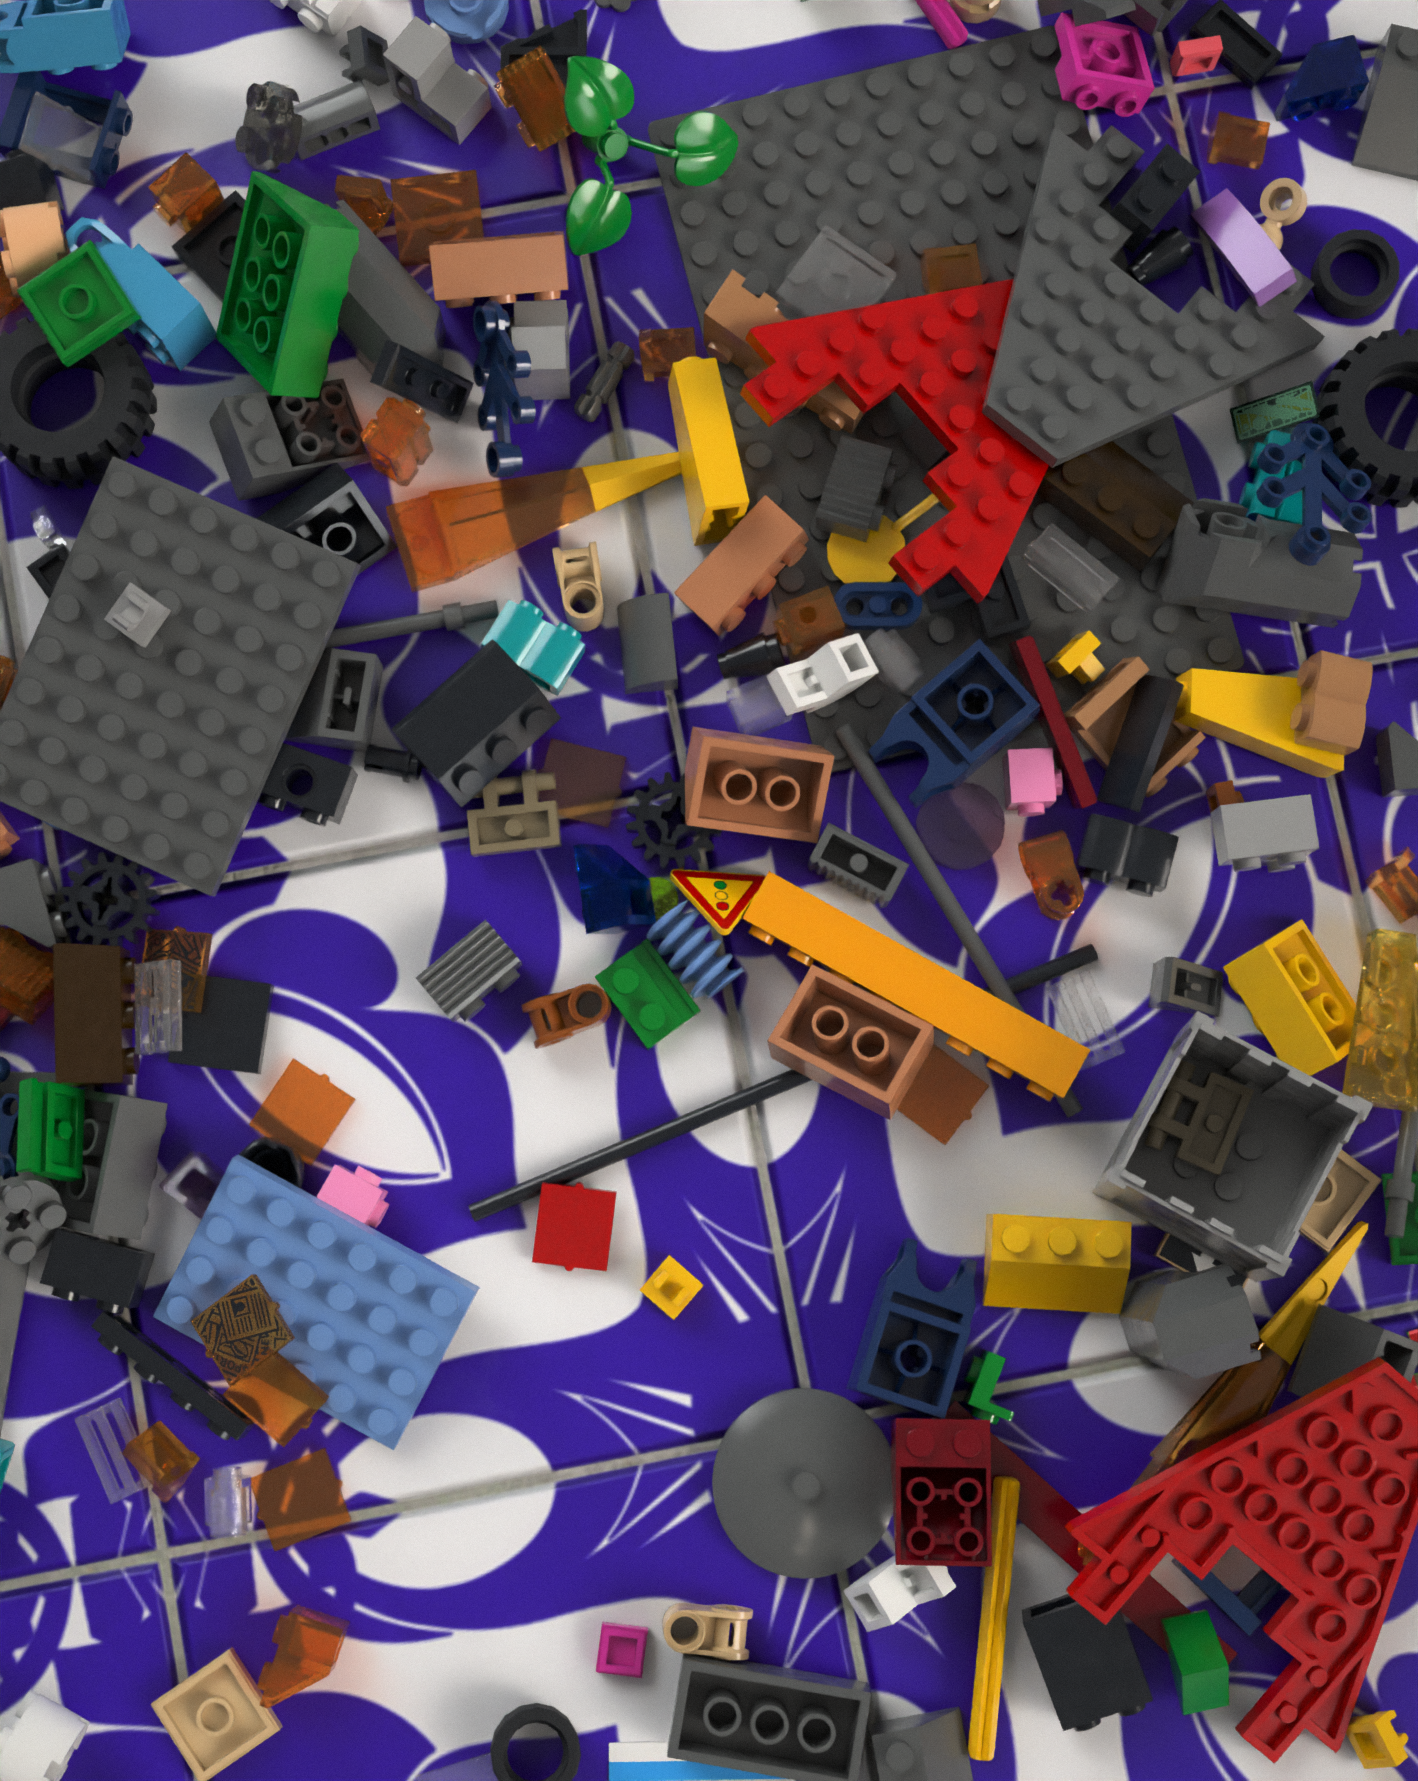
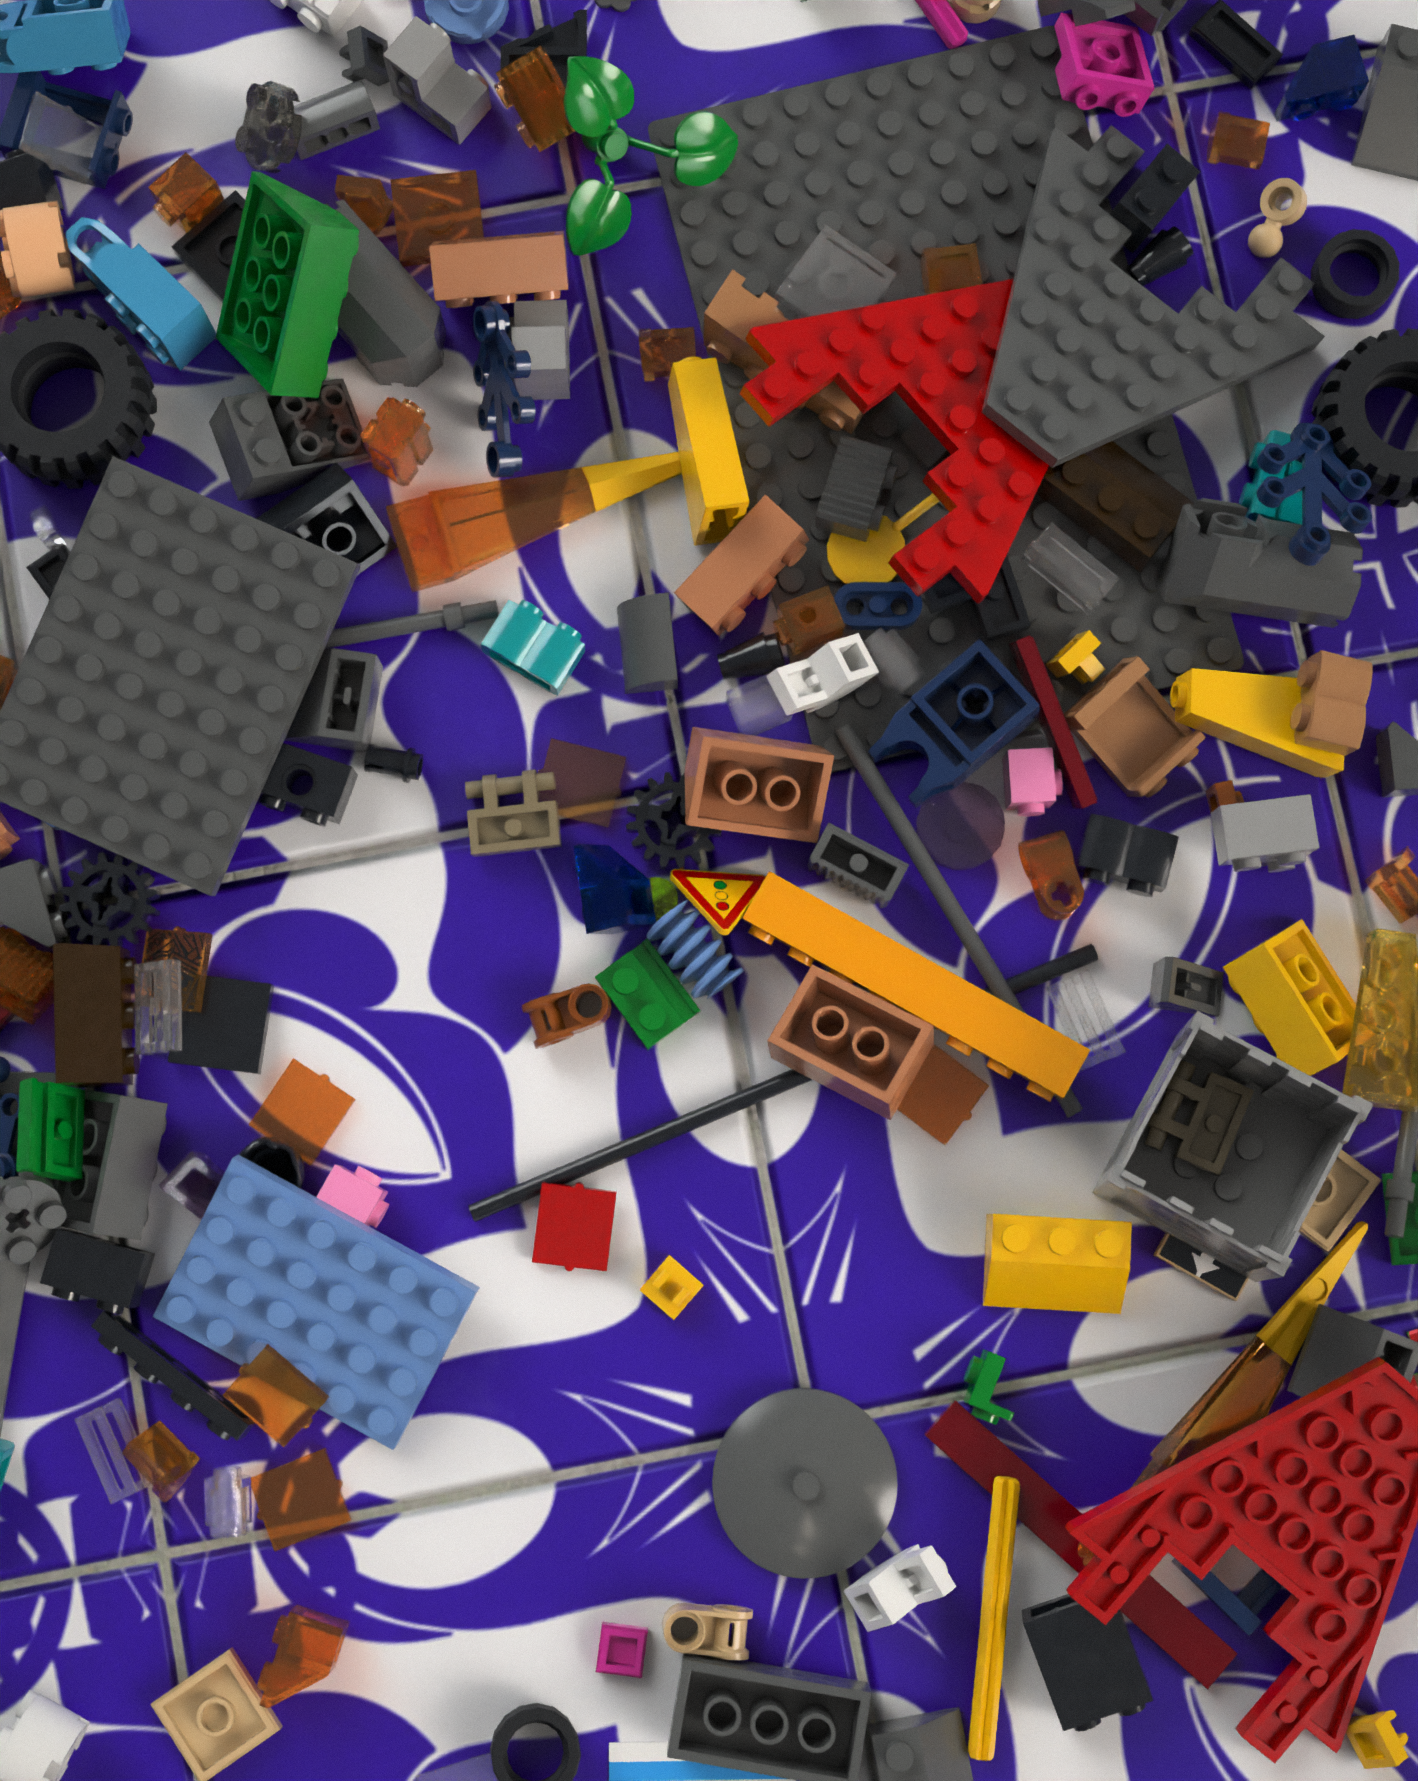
green tile [17,240,142,367] -> none
light grey tile [104,582,172,648] -> none
clear orange piece [191,1274,295,1386] -> none
black tile [370,339,474,424] -> none
black slope [392,639,561,808] -> none
dark grey brick [416,919,523,1022] -> none
tan piece [552,541,604,632] -> none
dark grey axle [574,341,635,422] -> none
dark blue brick [846,1238,977,1419] -> none
dark red slope [891,1418,992,1567] -> none
black tile [1097,674,1184,813] -> none
dark grey brick [1119,1264,1261,1379] -> none
green slope [1160,1609,1229,1715] -> none
coral tile [1170,35,1223,77] -> none
slope [1190,188,1297,307] -> none
clear green sticker [1229,381,1321,444] -> none

